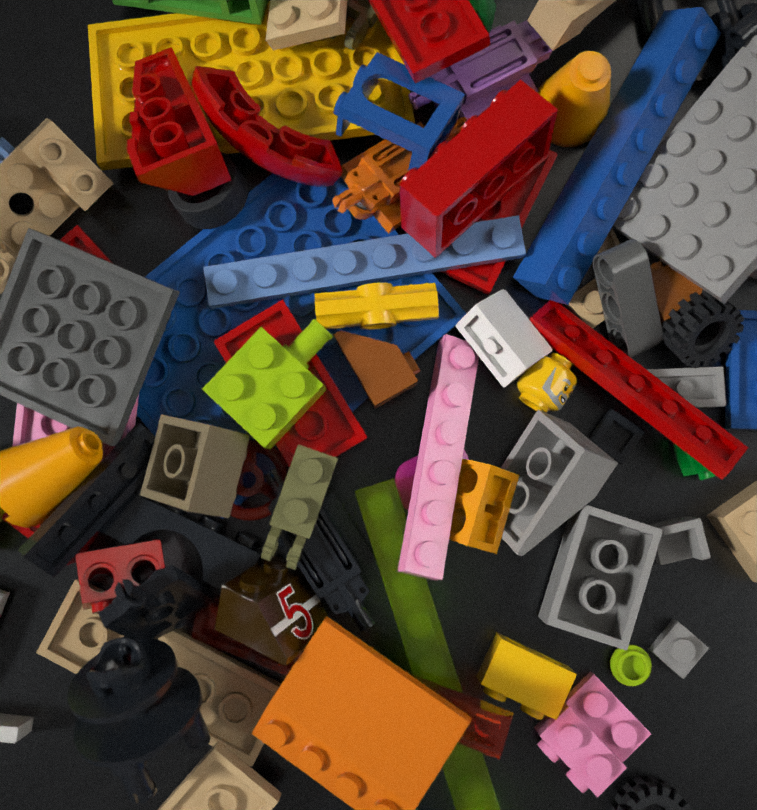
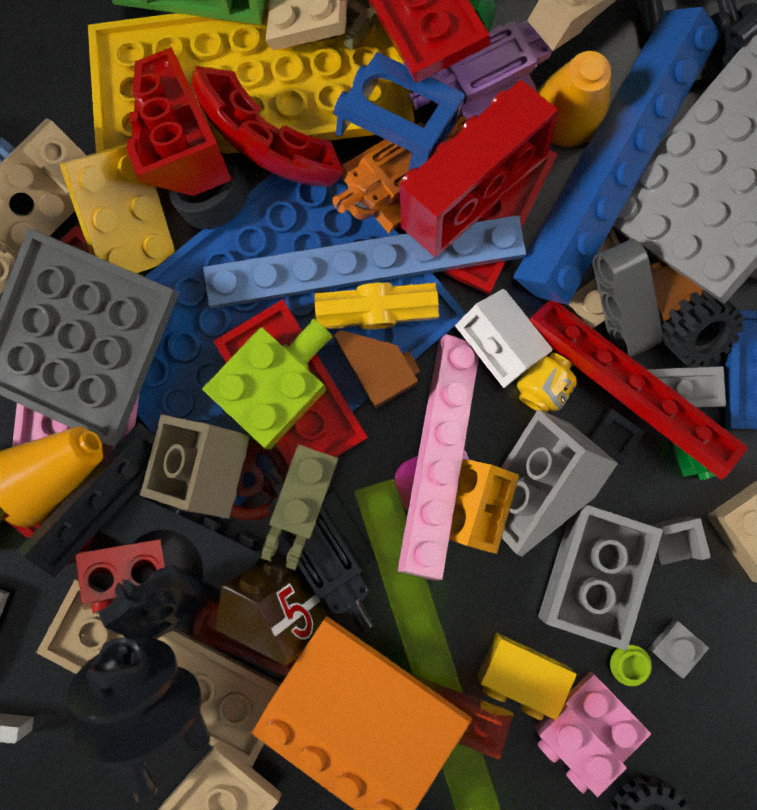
none -> yellow plate [59,144,175,273]

